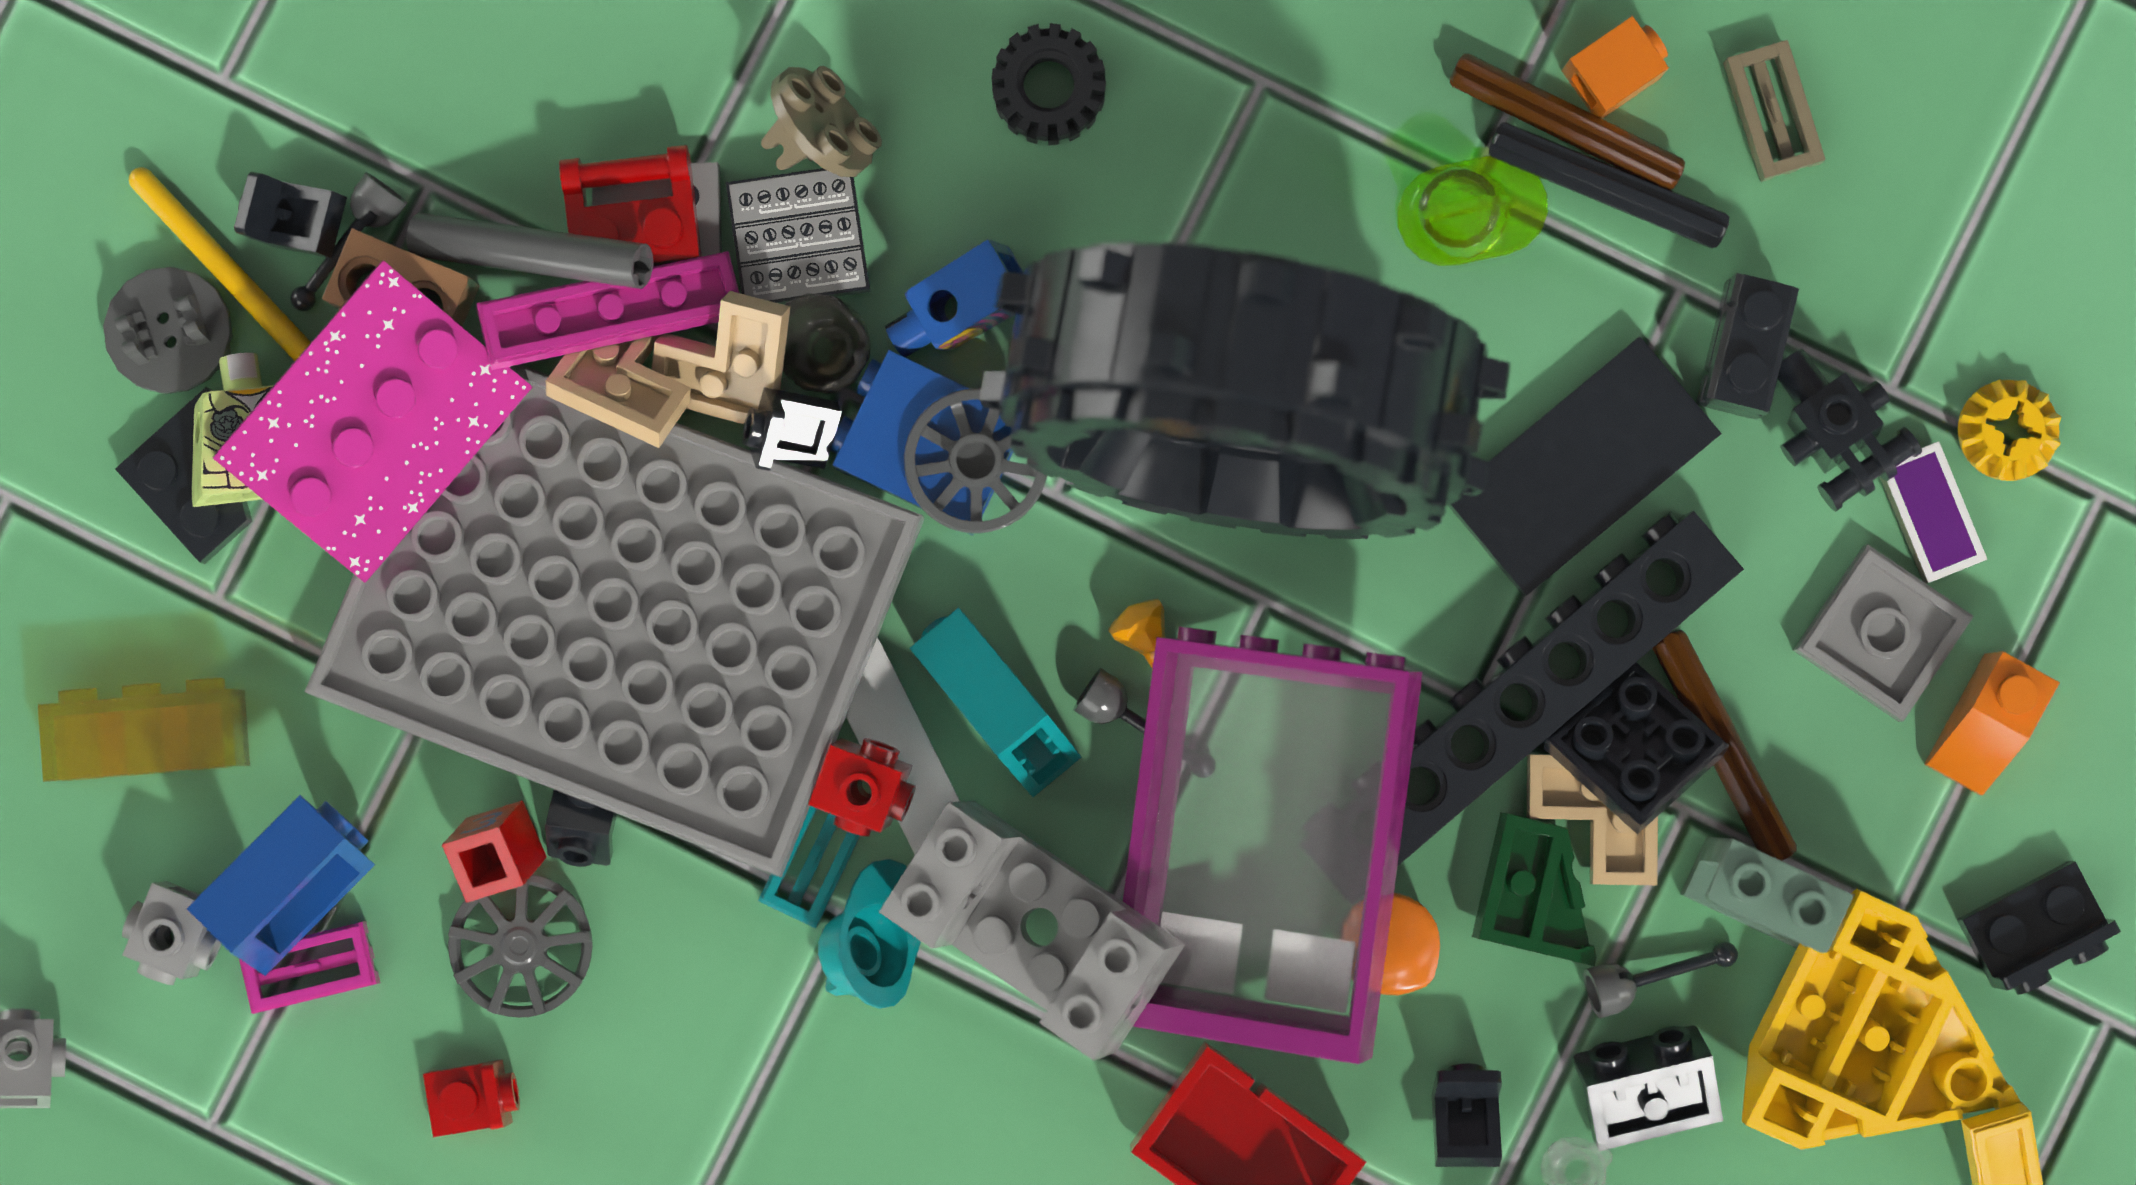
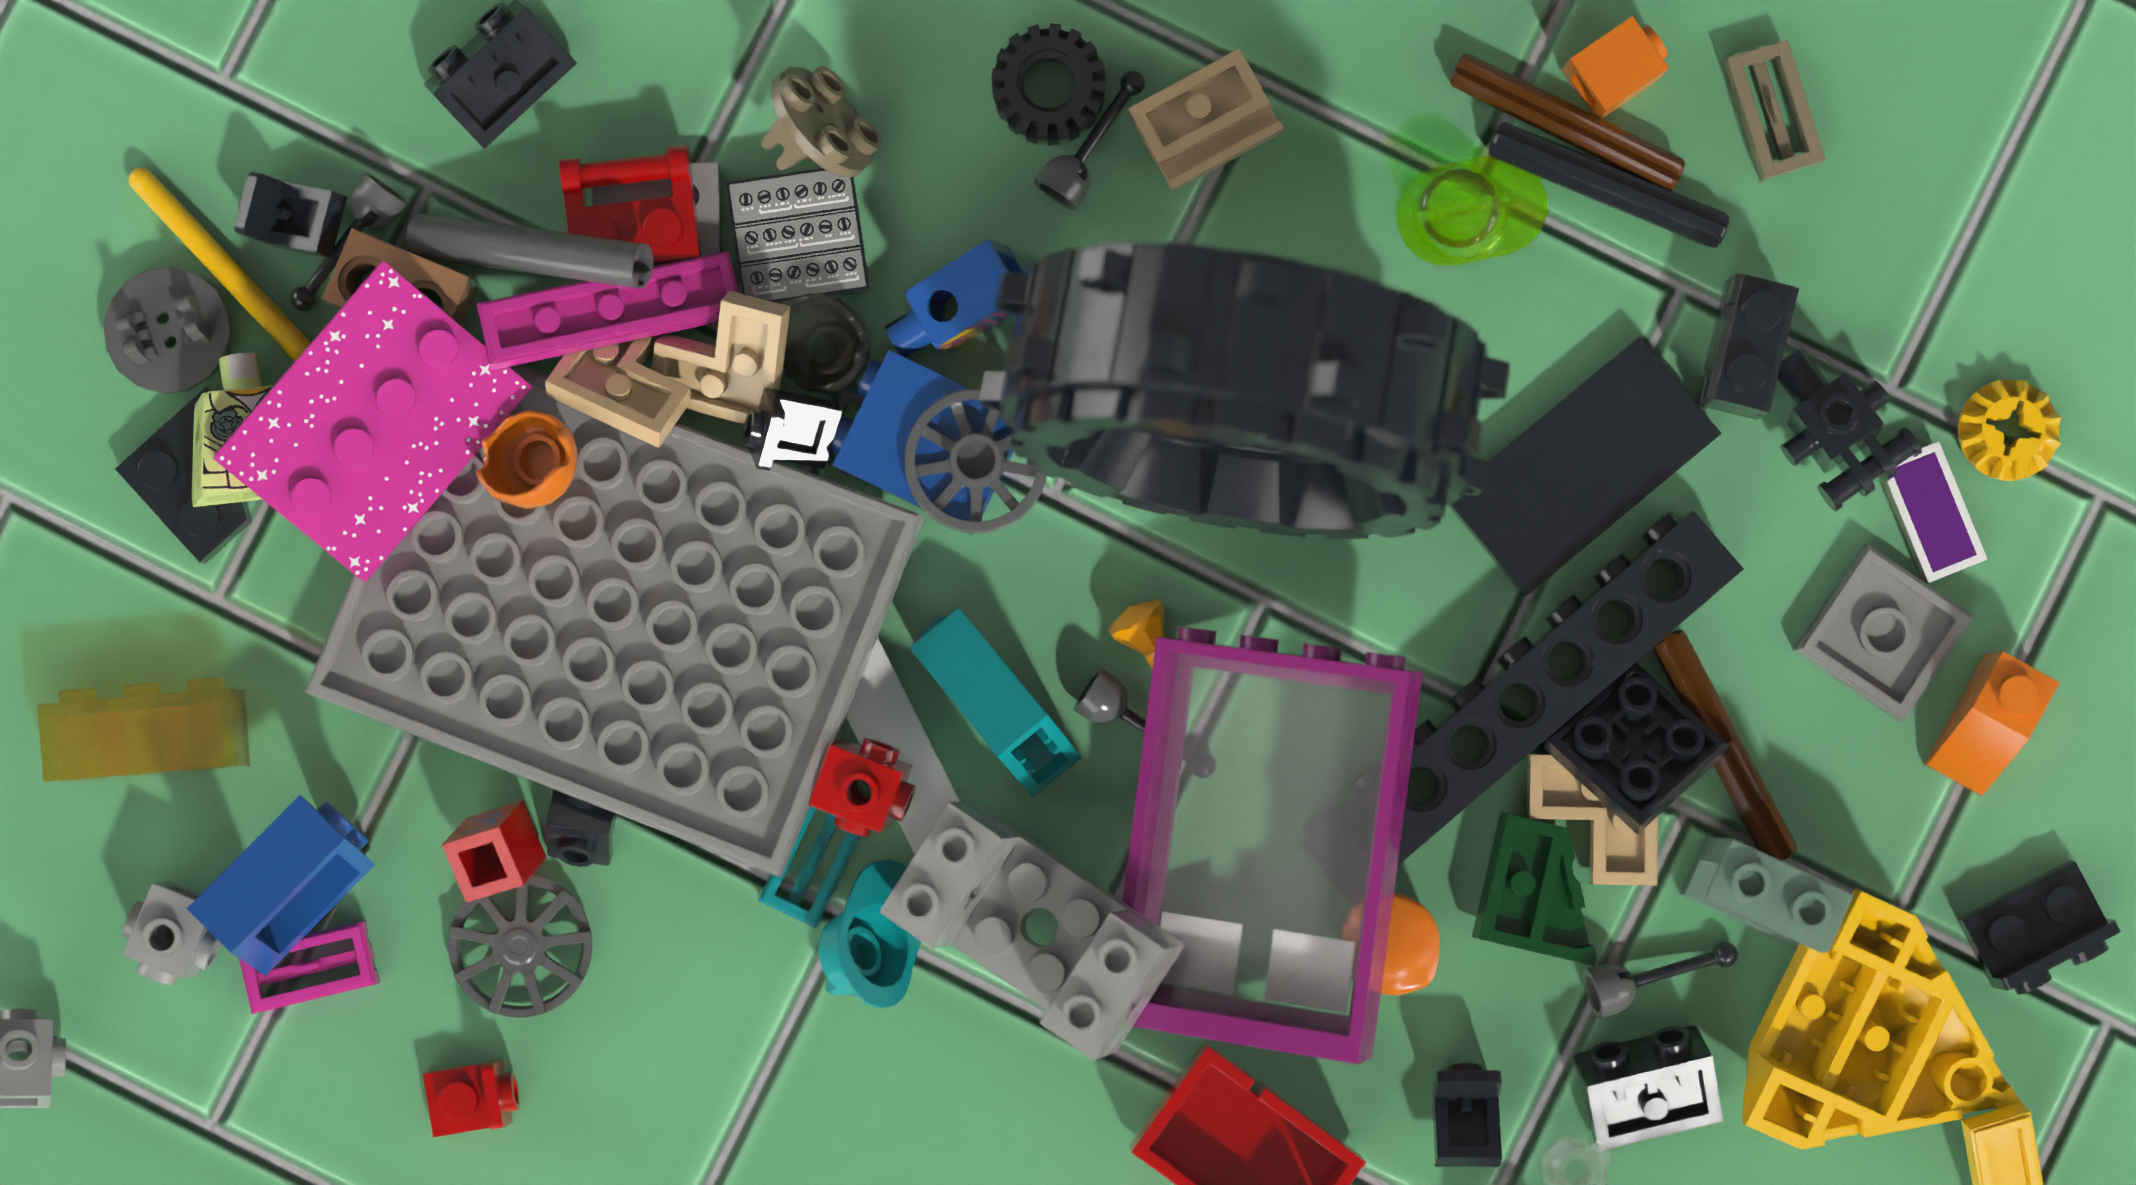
none -> black bracket [424,0,577,149]
none -> orange hair [476,410,577,509]
none -> hinge [1034,70,1145,210]
none -> tan plate [1128,48,1284,192]

